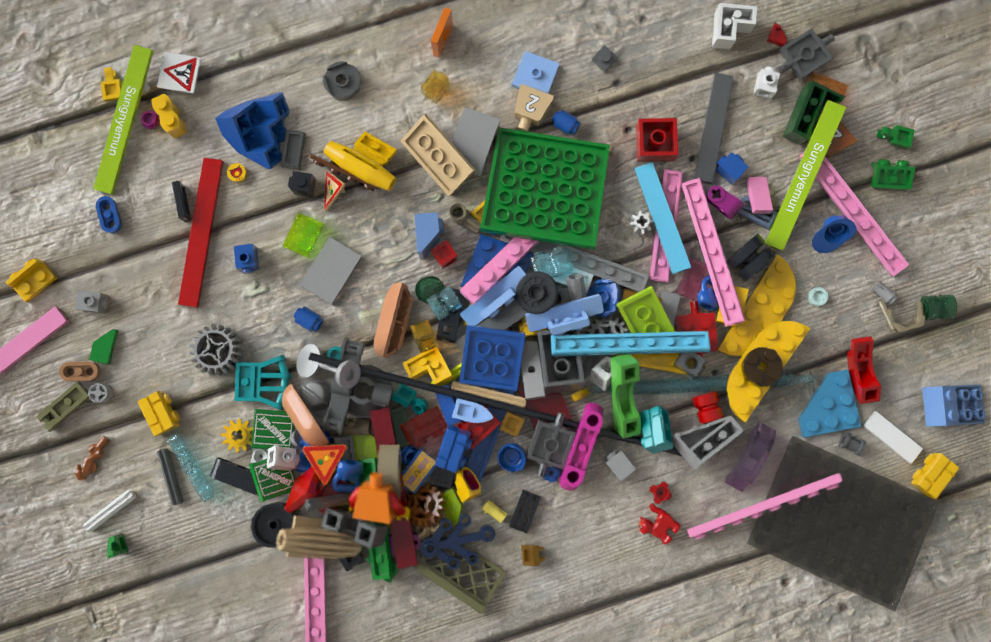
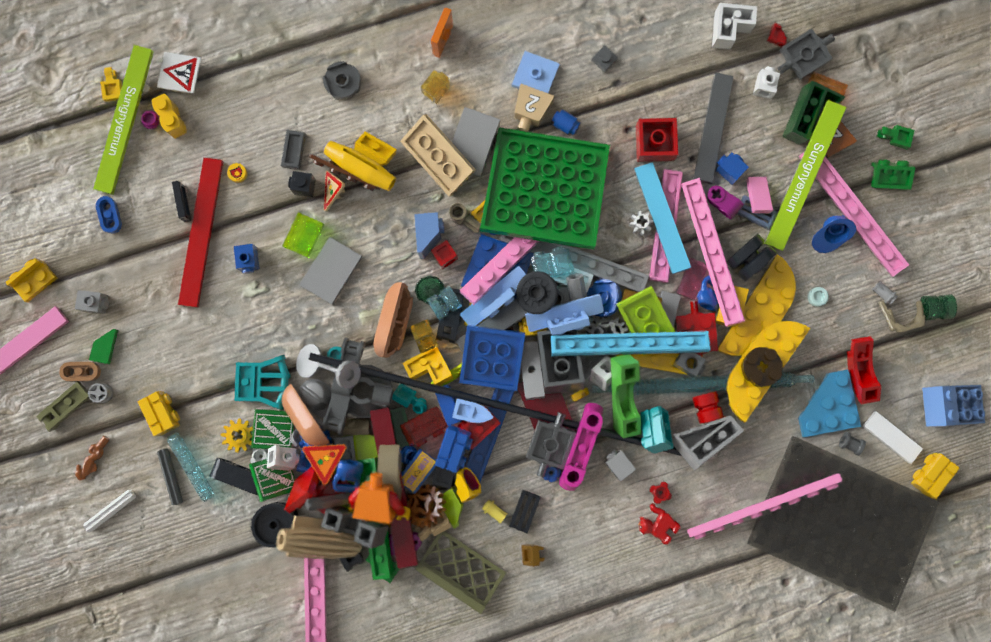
green tile [107,534,129,559] -> none
light grey gear [189,324,243,376] -> none
blue brick [215,92,289,169] -> none
blue brick [293,306,324,333] -> none
dark blue plant [420,513,496,569] -> none
tan axle [451,381,527,408] -> none
blue hair [497,443,527,473] -> none
pearl gold tile [500,412,525,437] -> none
clear purple arch [725,422,776,492] -> none

